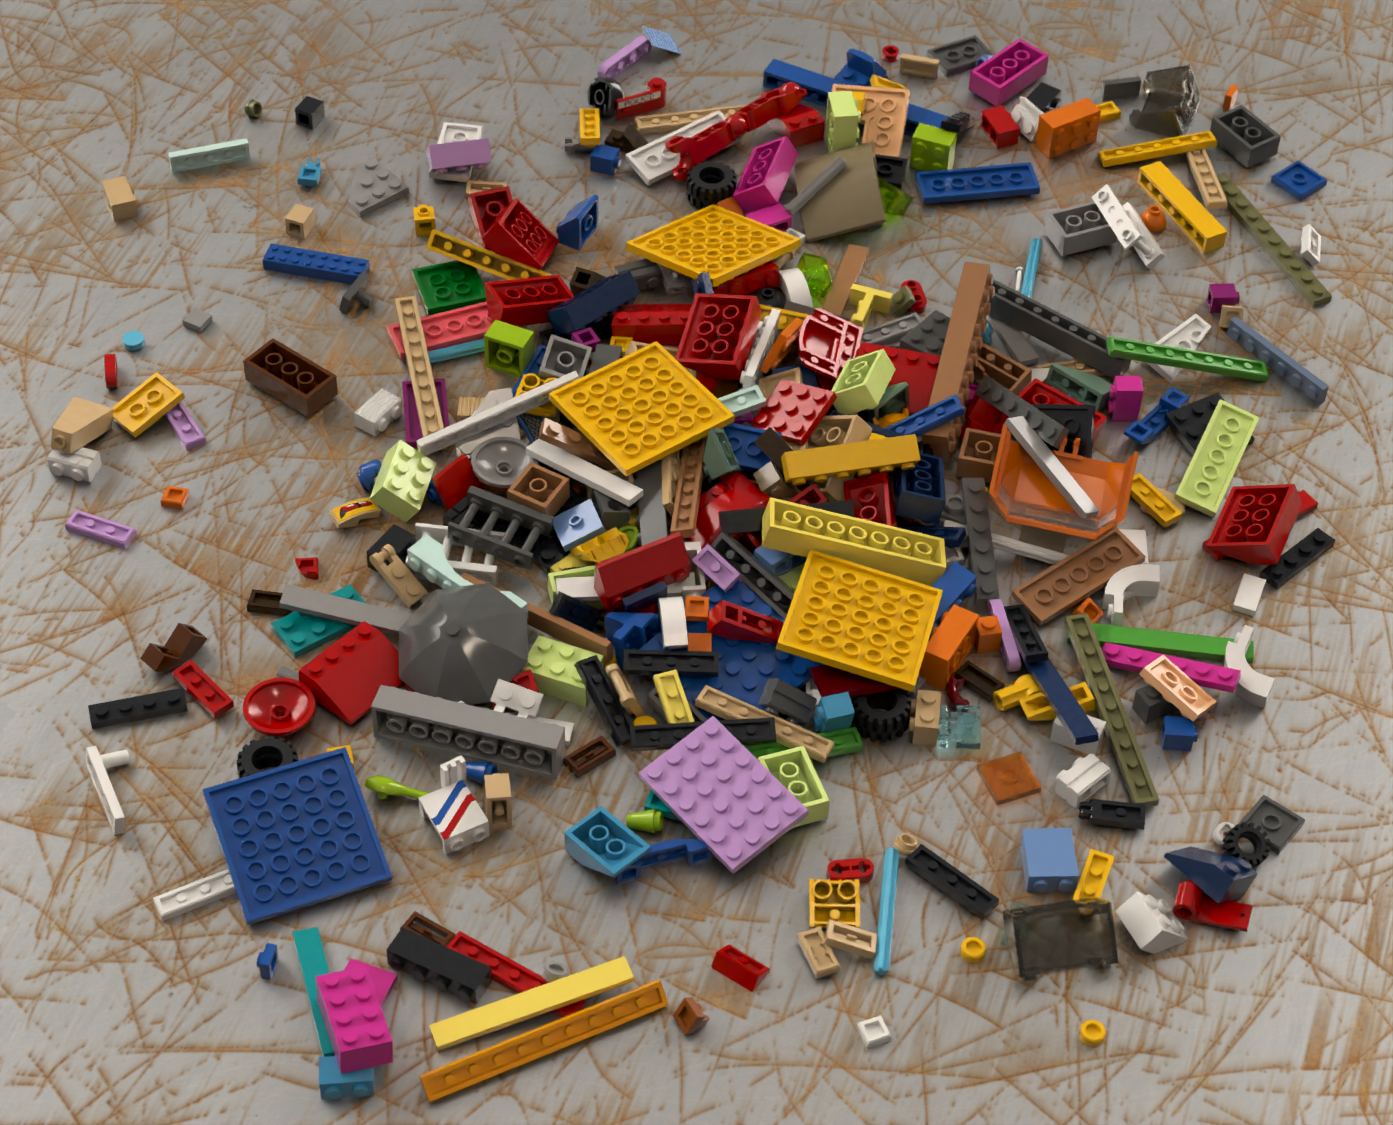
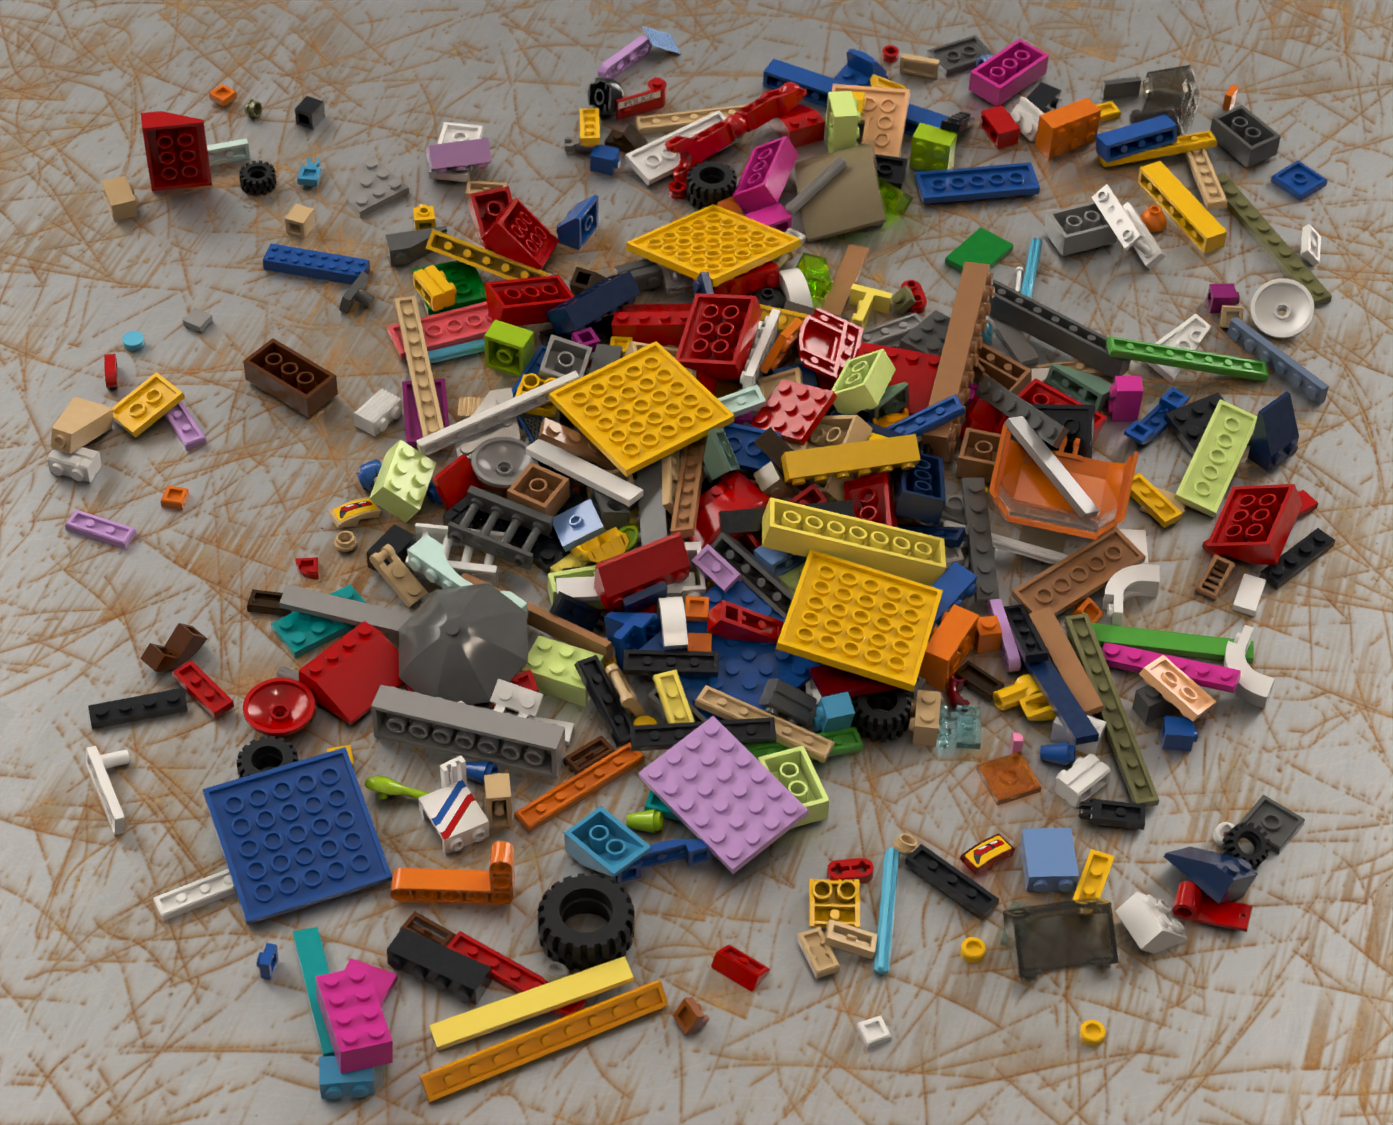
none -> red slope [141,111,212,191]
none -> orange plate [209,84,237,107]
none -> black tyre [239,160,277,196]
none -> tan plate [334,531,357,552]
none -> dark grey slope [385,226,447,266]
none -> orange beam [390,841,515,905]
none -> yellow brick [412,265,457,312]
none -> orange tile [514,742,645,833]
none -> black tyre [537,873,635,972]
none -> red bush [669,180,687,199]
none -> green tile [945,227,1014,272]
none -> slope [959,834,1015,875]
none -> bright pink tile [1010,732,1023,756]
none -> medium nougat tile [1029,607,1104,716]
none -> blue cone [1040,742,1075,766]
none -> blue brick [1096,114,1177,163]
none -> medium nougat slope [1195,554,1235,601]
none -> dark blue slope [1247,391,1299,472]
none -> white dish [1251,278,1314,339]

